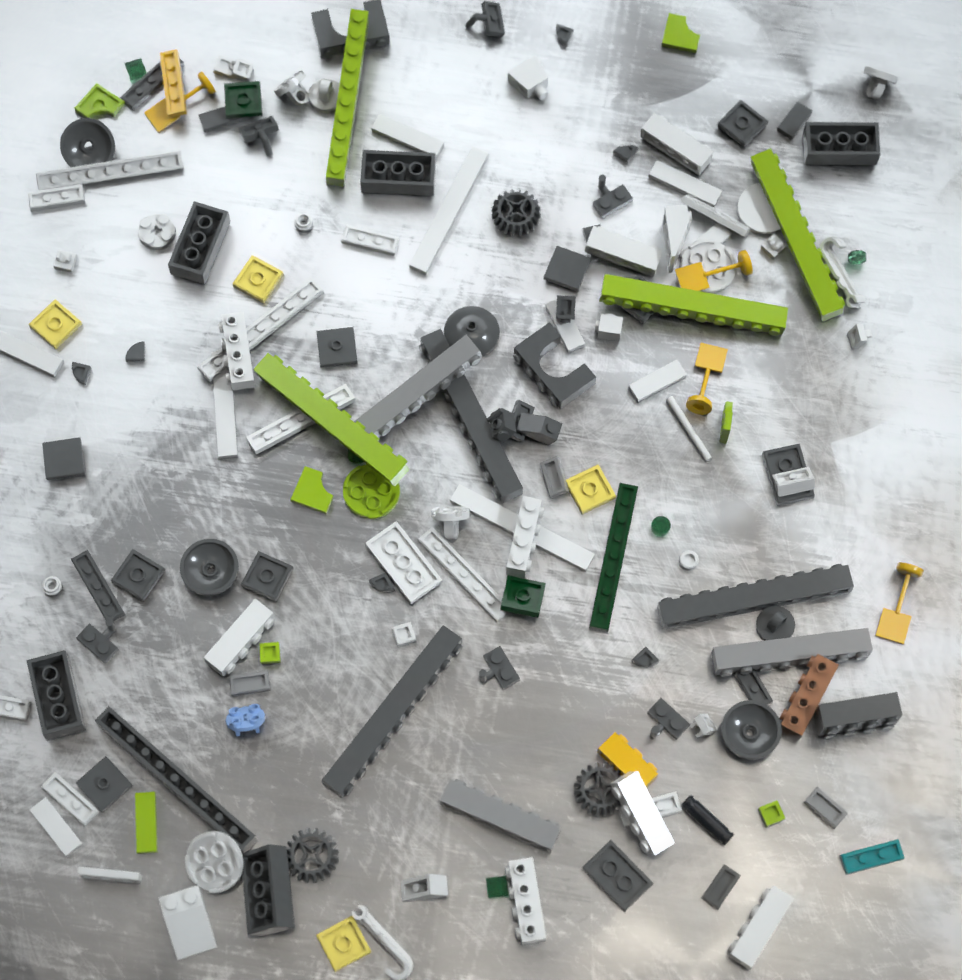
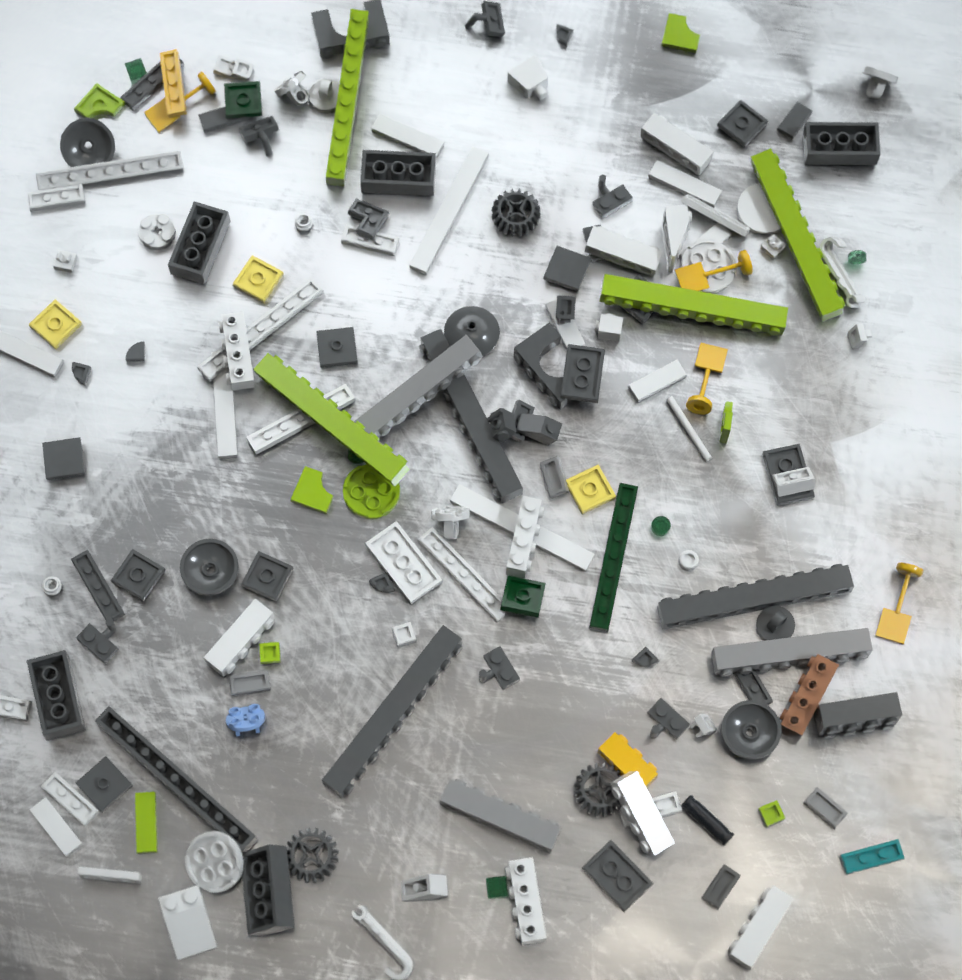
light yellow tile [316,916,372,972] -> none
dark grey tile [613,145,638,163] -> none
none -> dark grey tile [348,198,389,240]
none -> dark grey tile [560,344,605,403]

